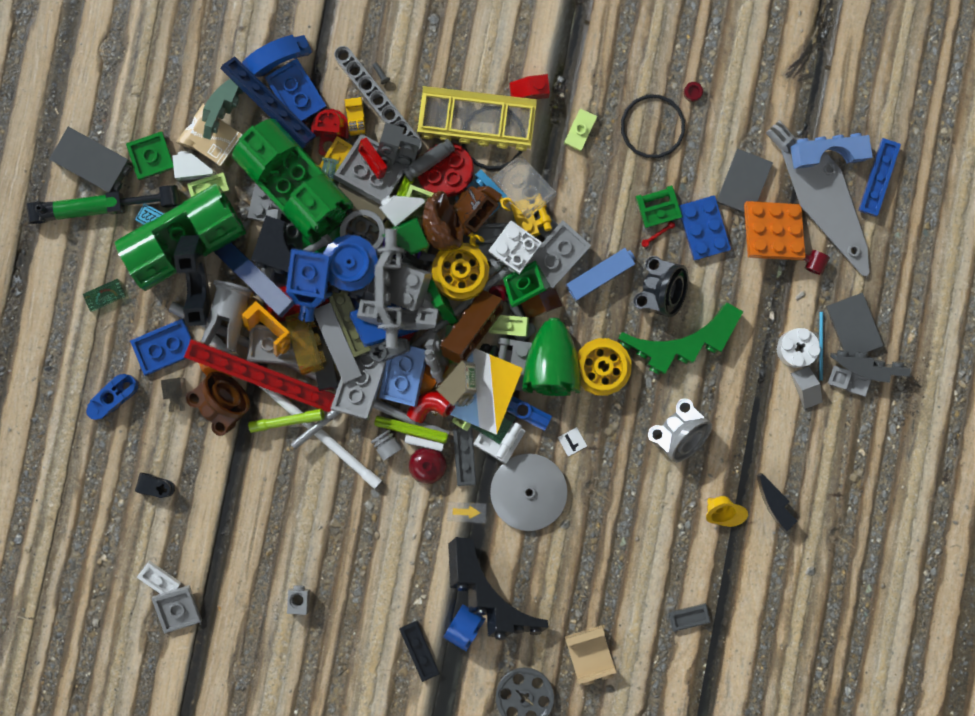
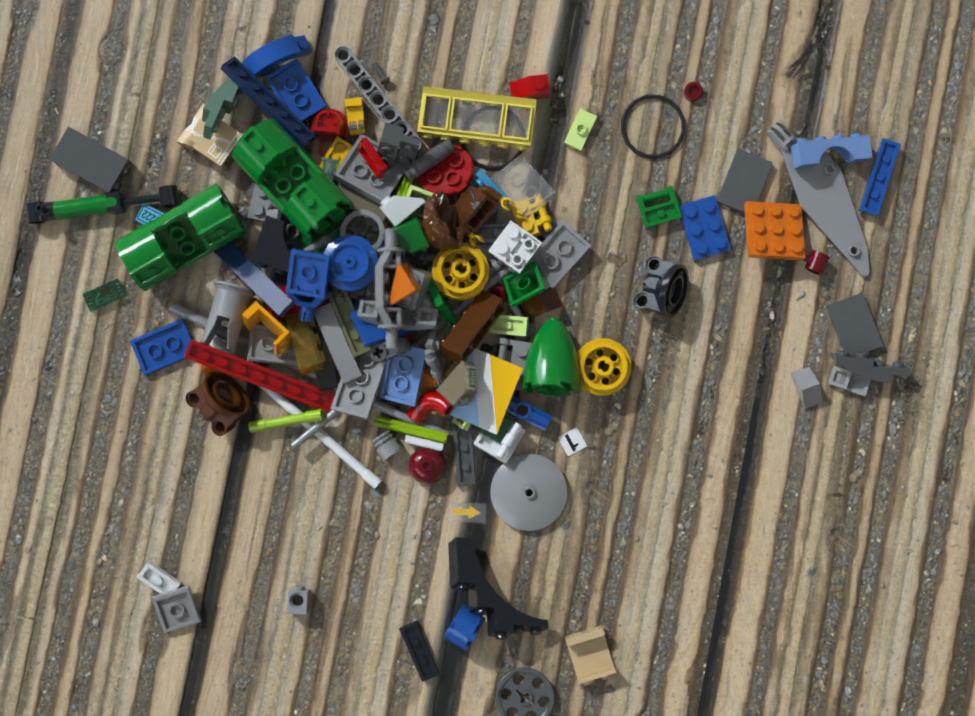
blue piece [86,374,138,420] -> none
green plate [126,131,174,181] -> none
black piece [135,472,175,498] -> none
clear smoke brick [161,377,187,413] -> none
white slope [172,151,216,181] -> none
black arch [174,235,212,327] -> none
yellowish green plate [187,172,230,197] -> none
medium blue brick [566,248,636,302] -> none
green arch [617,302,744,375] -> none
red hinge [641,221,676,247] -> none
light grey piece [648,399,712,463] -> none
dark grey tile [668,603,711,632] -> none
yellow piece [706,496,748,527] -> none
black slope [757,473,798,532] -> none
white brick [777,328,820,368] -> none
medium azure axle [819,312,823,381] -> none
none -> orange slope [389,264,422,304]

